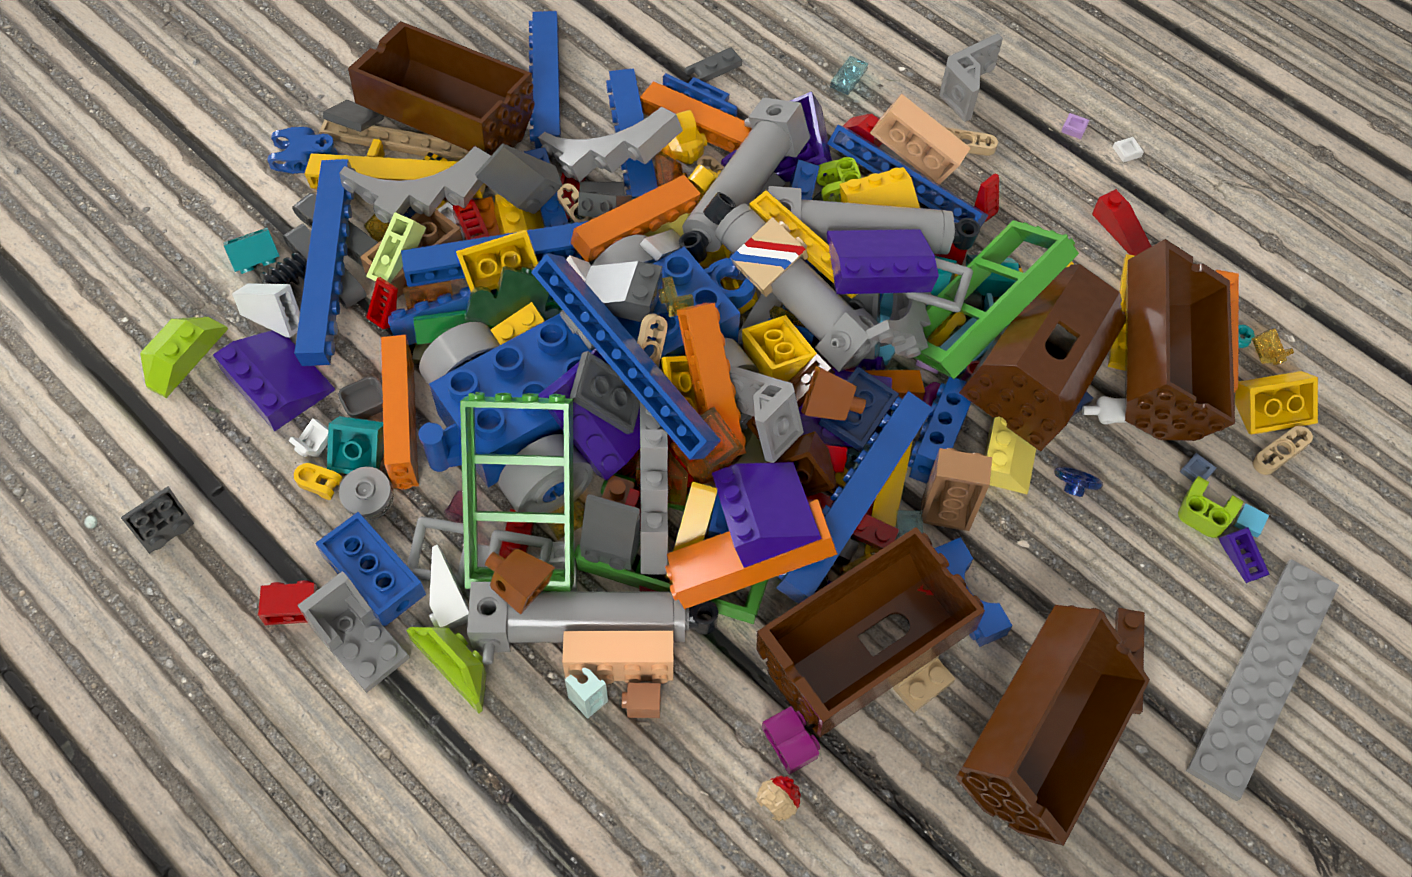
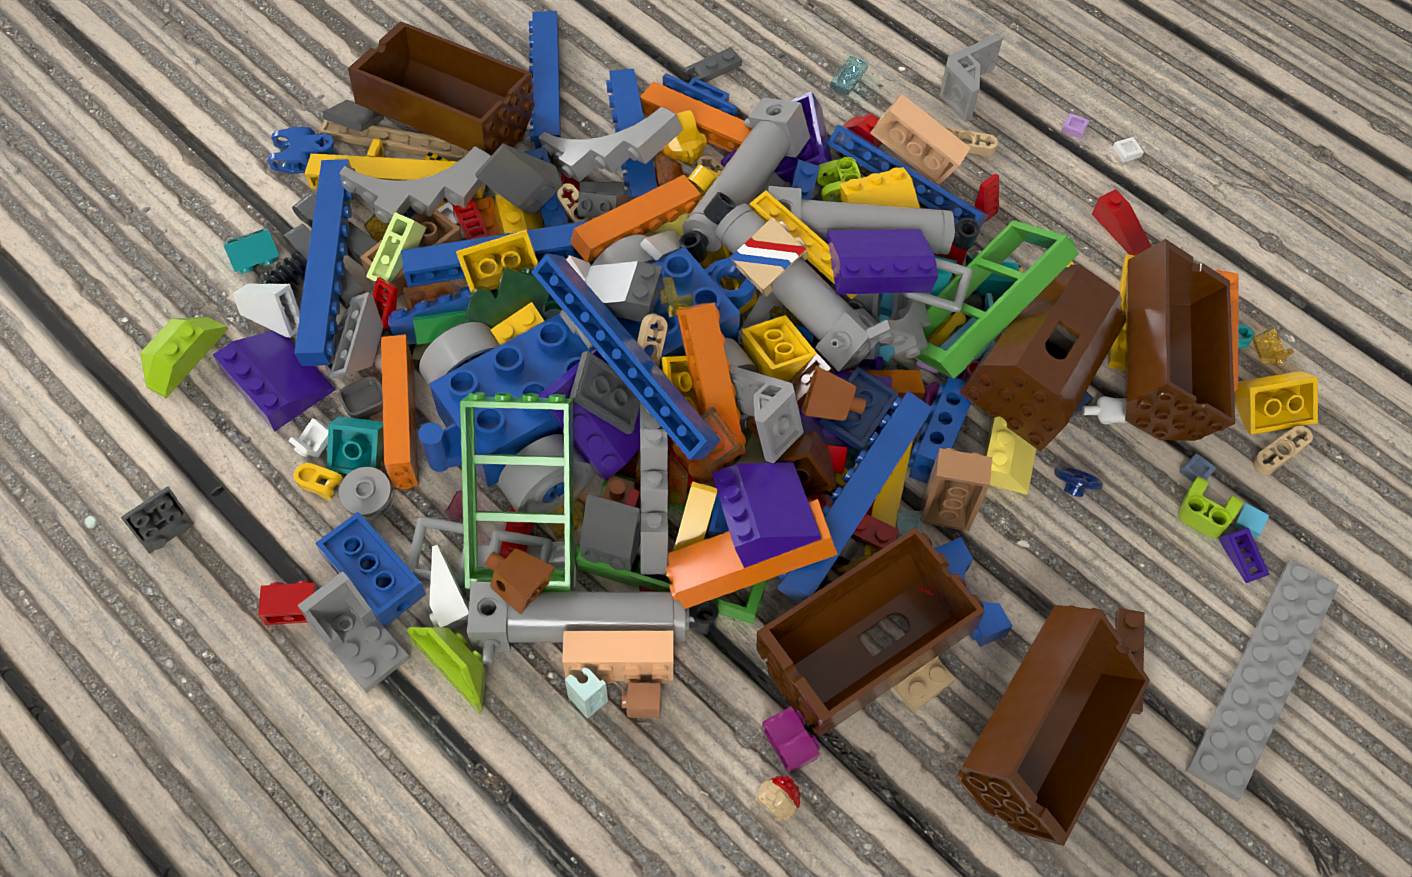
none -> light grey wedge [325,292,383,379]

